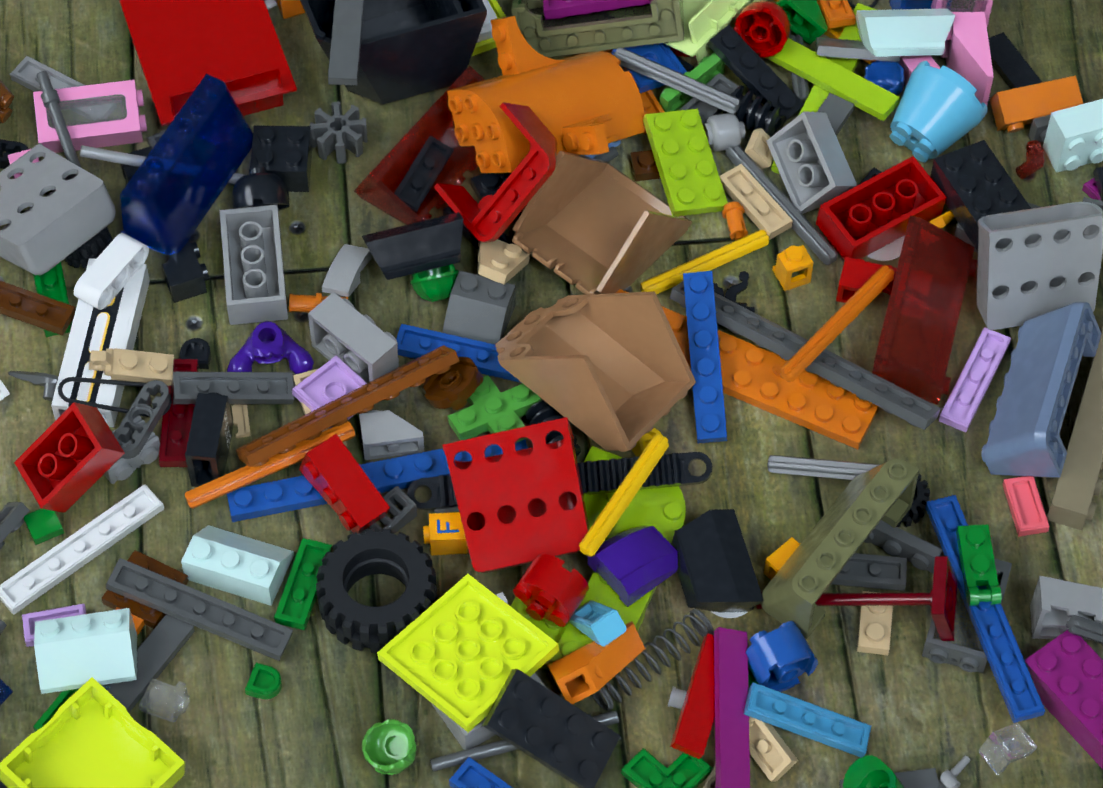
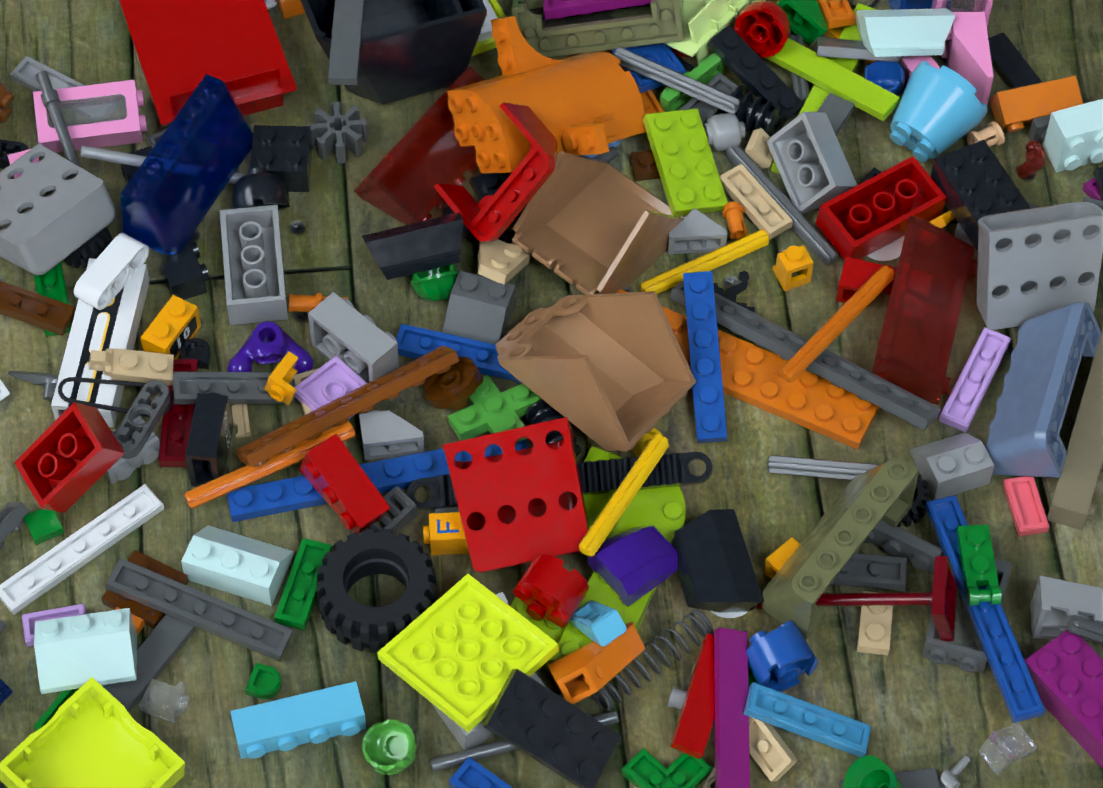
light grey slope [322,244,372,297] -> none
black tile [390,136,454,216] -> none
none -> light orange brick [140,295,201,359]
none -> medium azure brick [230,681,366,759]
none -> light orange bracket [264,351,298,405]
none -> light grey slope [668,209,727,254]
none -> light grey slope [909,432,994,500]
none -> light nougat bush [967,121,1005,147]

